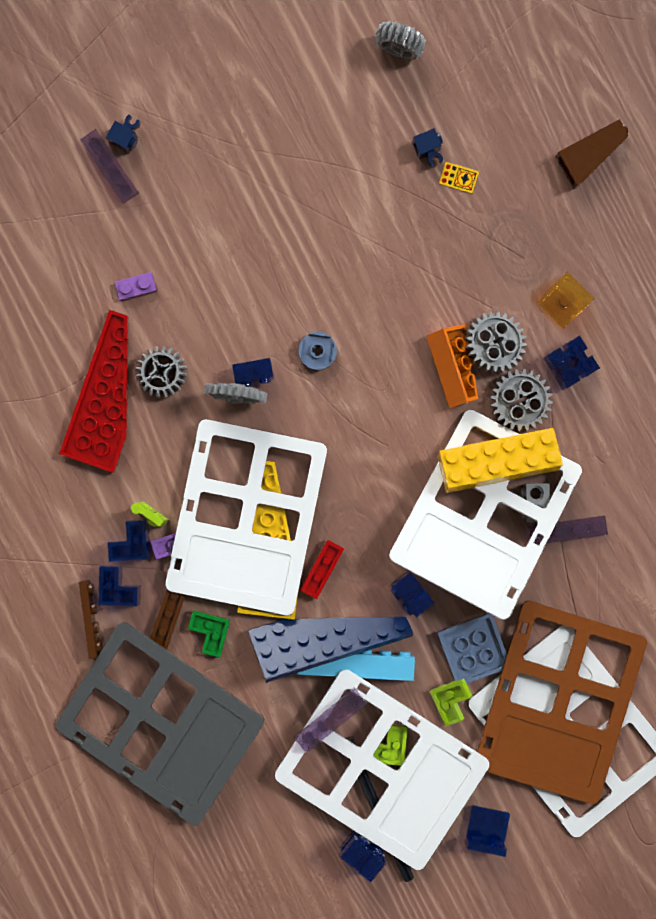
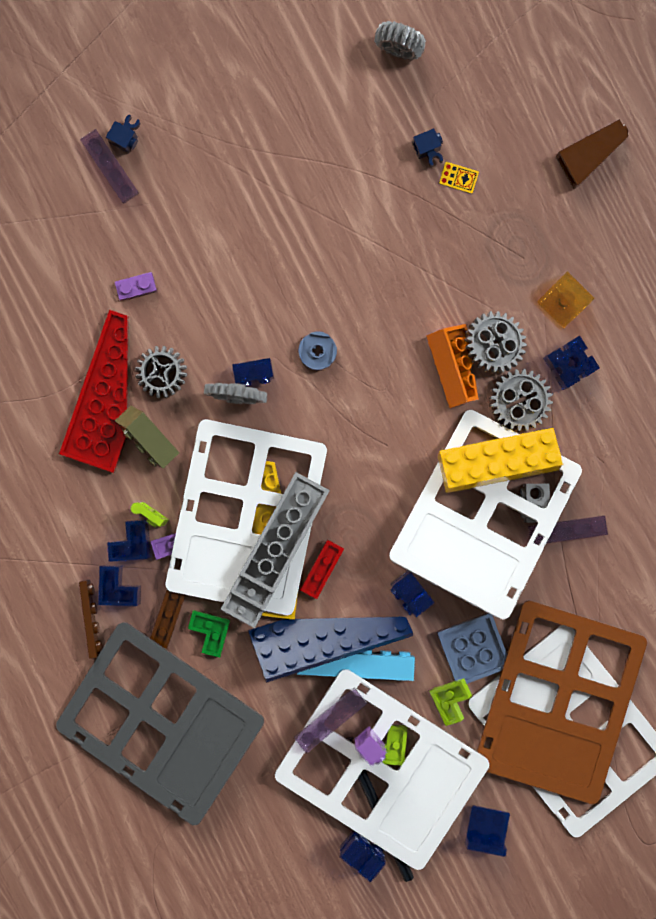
none -> olive wedge [115,406,179,469]
none -> light grey slope [221,472,330,628]
none -> medium lavender brick [355,726,387,766]

